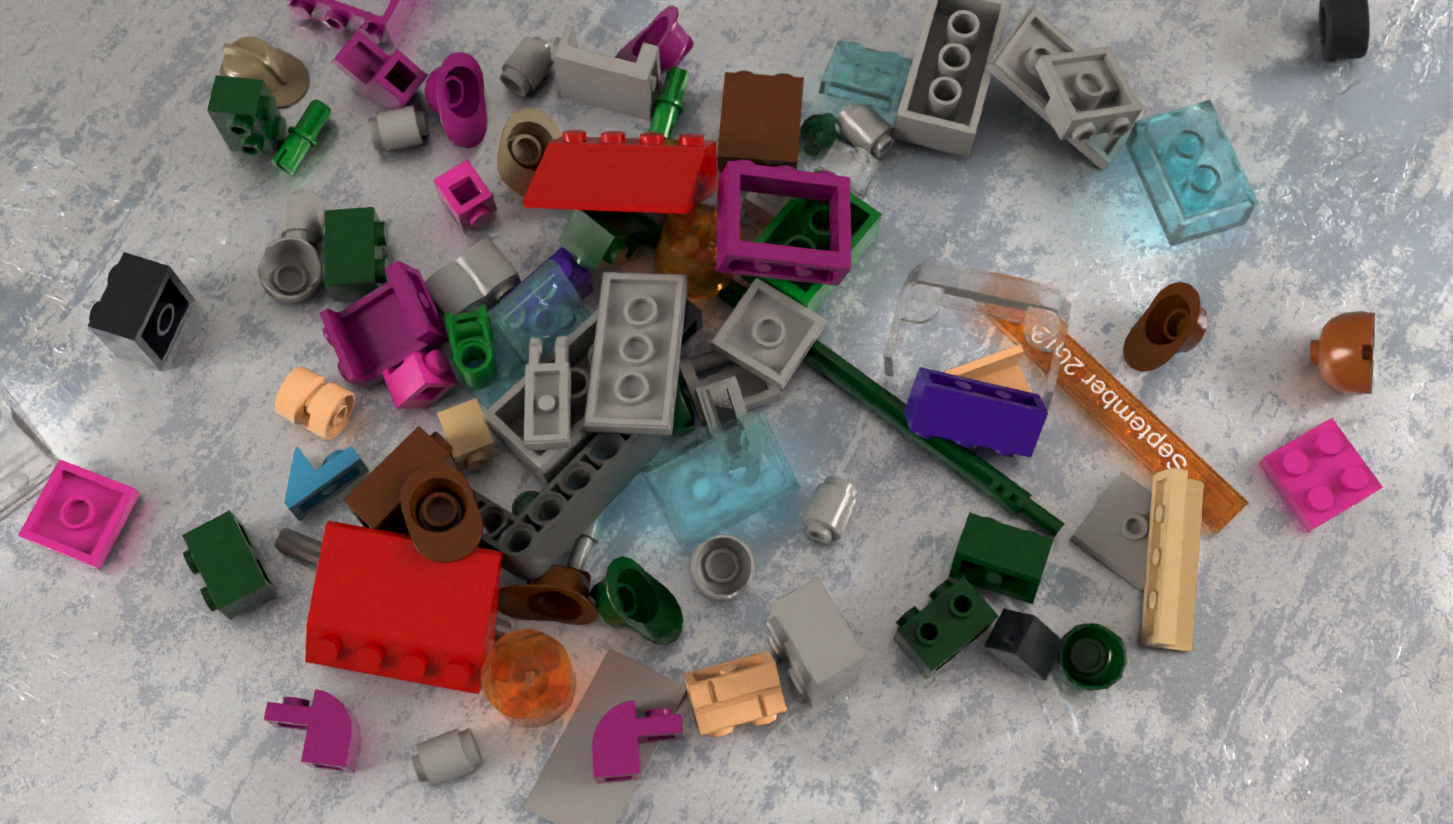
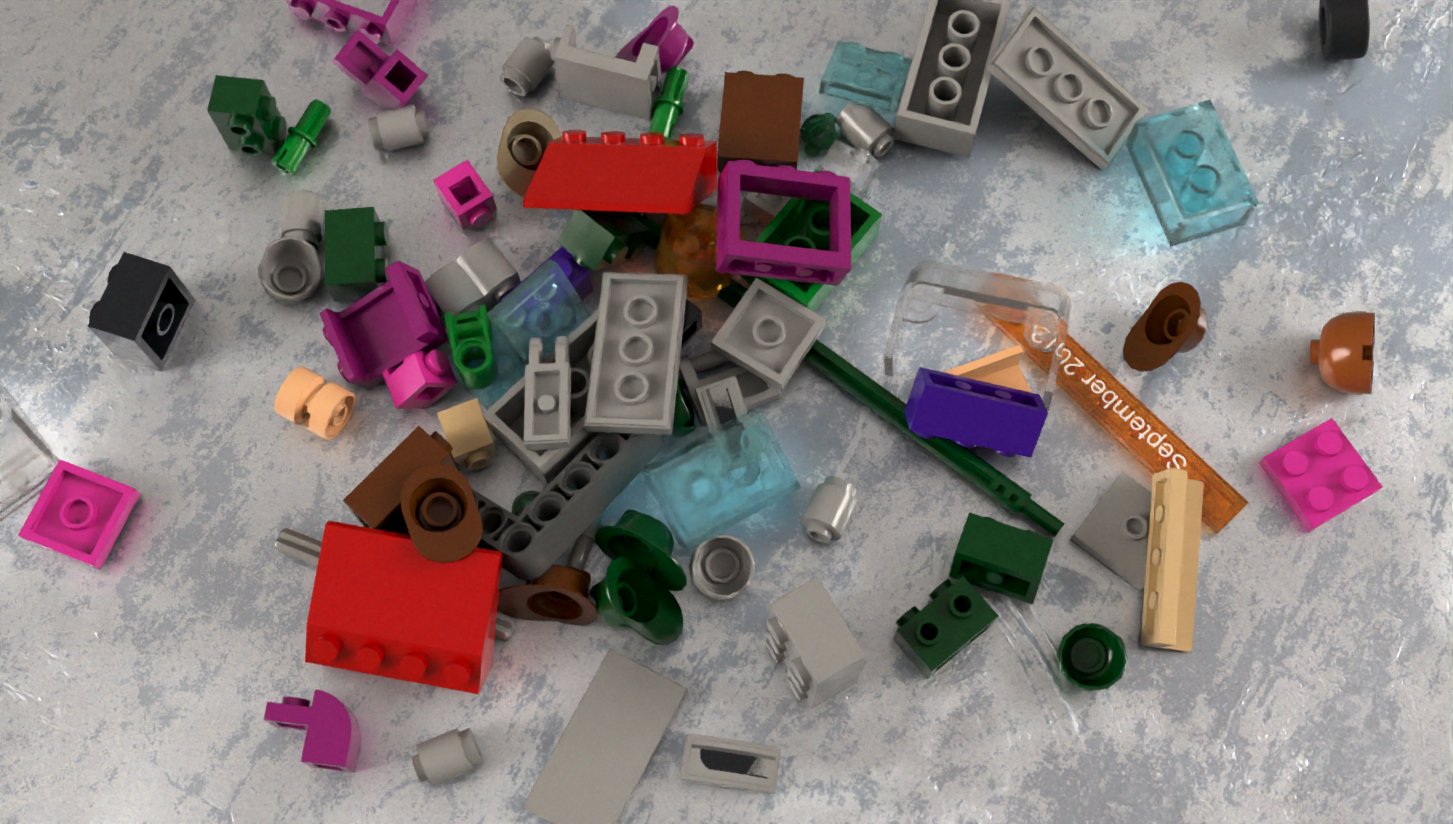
dark green brick [182,510,277,619] -> none
dark tan piece [220,36,309,108] -> none
dark azure slope [284,446,369,521] -> none
magenta piece [425,52,487,149] -> none
clear orange brick [481,629,577,728] -> none
magenta brick [592,700,684,784] -> none
light nougat brick [683,650,787,737] -> none
black brick [984,608,1065,681] -> none
light grey plate [1035,46,1143,144] -> none
none -> dark green piece [594,510,687,591]
none -> light grey slope [679,734,781,795]

